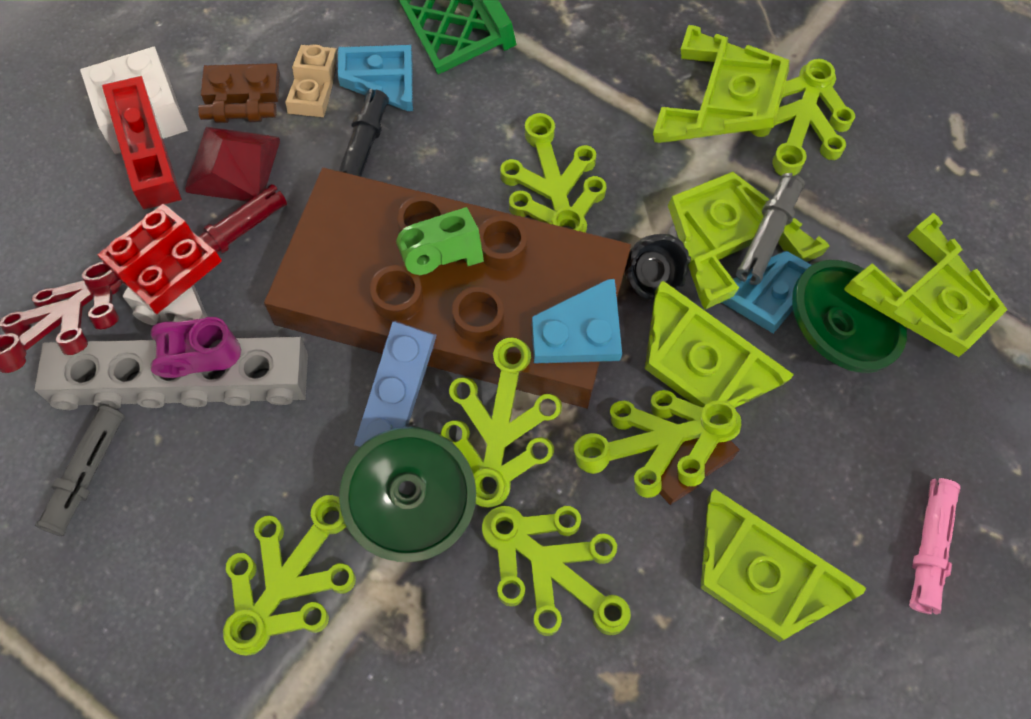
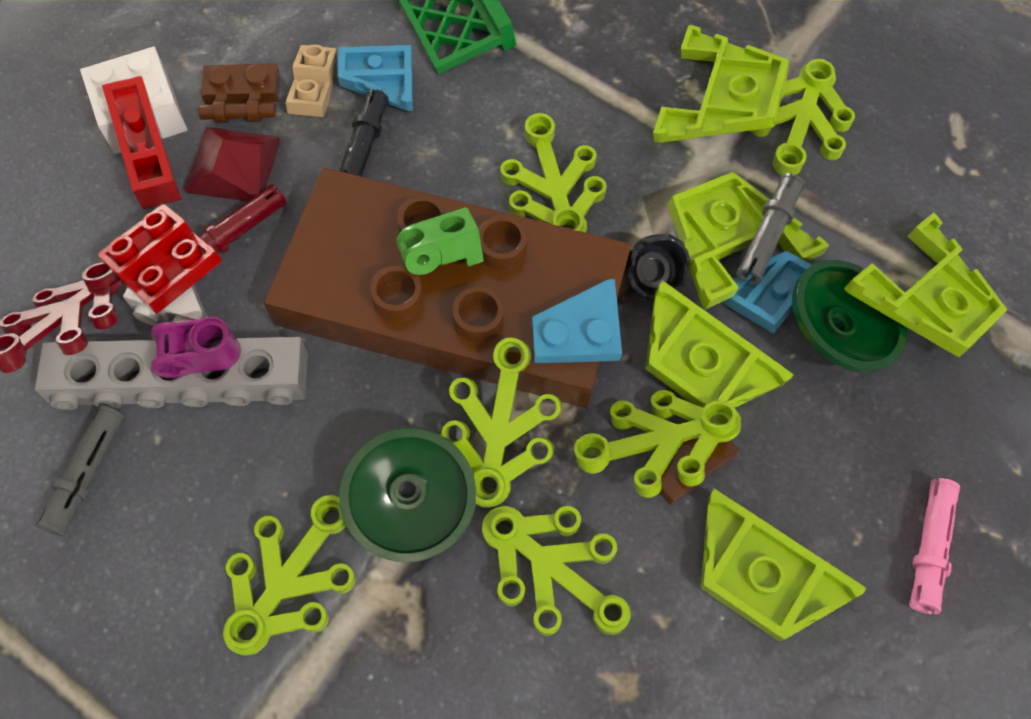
medium blue plate [354,321,437,447] -> none

